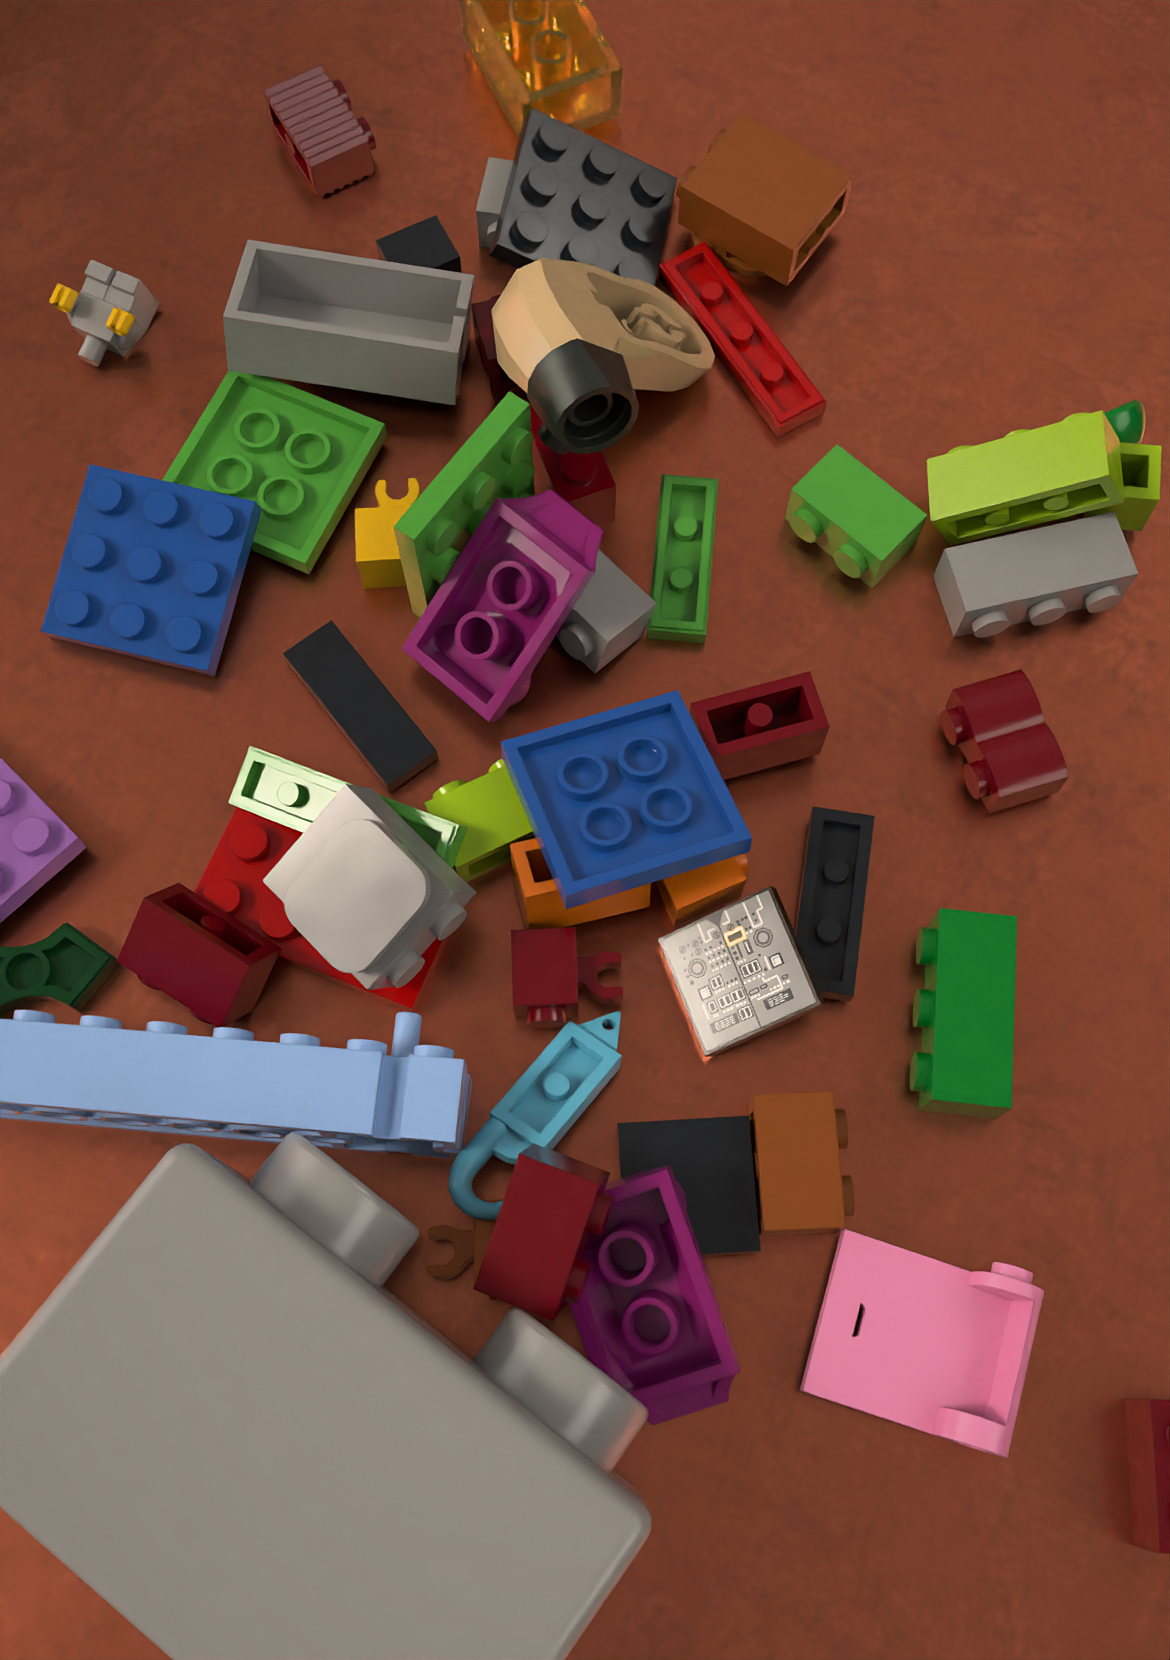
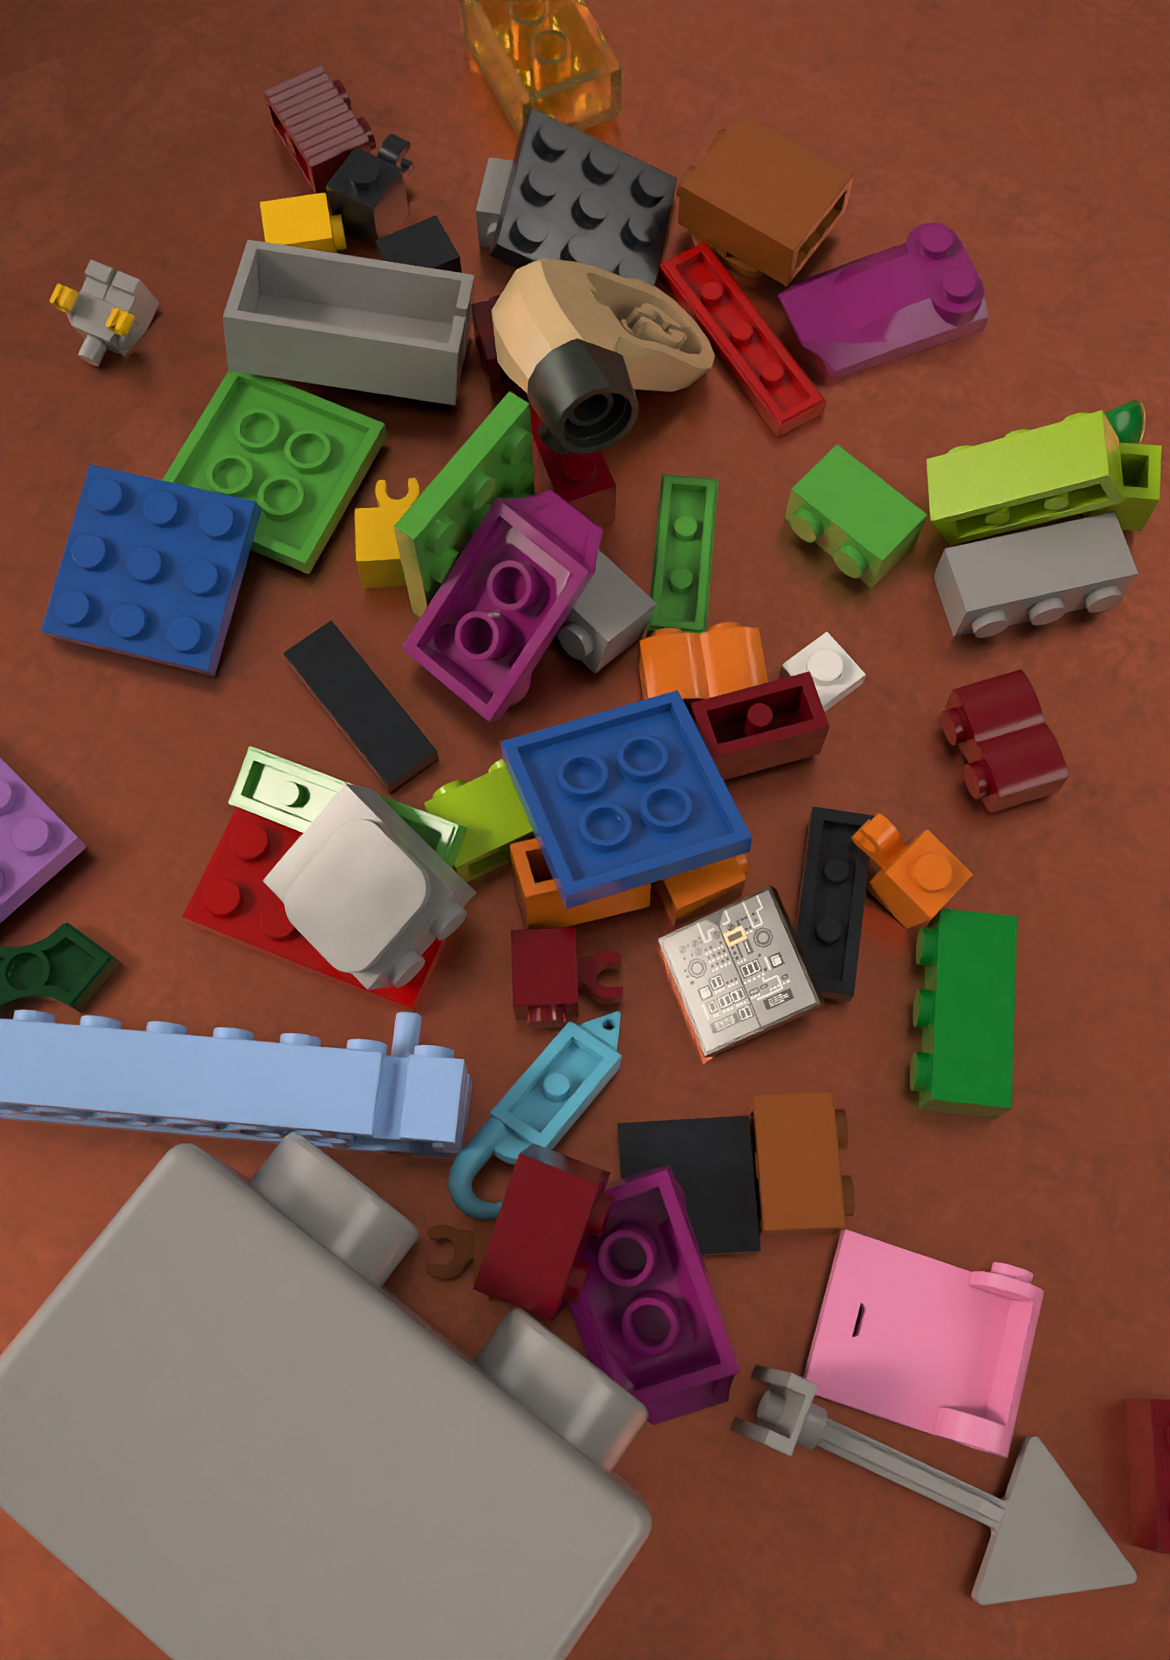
dark red brick [117,883,281,1027] -> none
none -> yellow brick [260,192,347,253]
none -> black brick [326,133,413,250]
none -> orange brick [637,622,768,712]
none -> light grey piece [731,1365,1137,1605]
none -> magenta slope [777,223,989,380]
none -> white plate [779,632,866,712]
none -> orange brick [851,813,973,929]

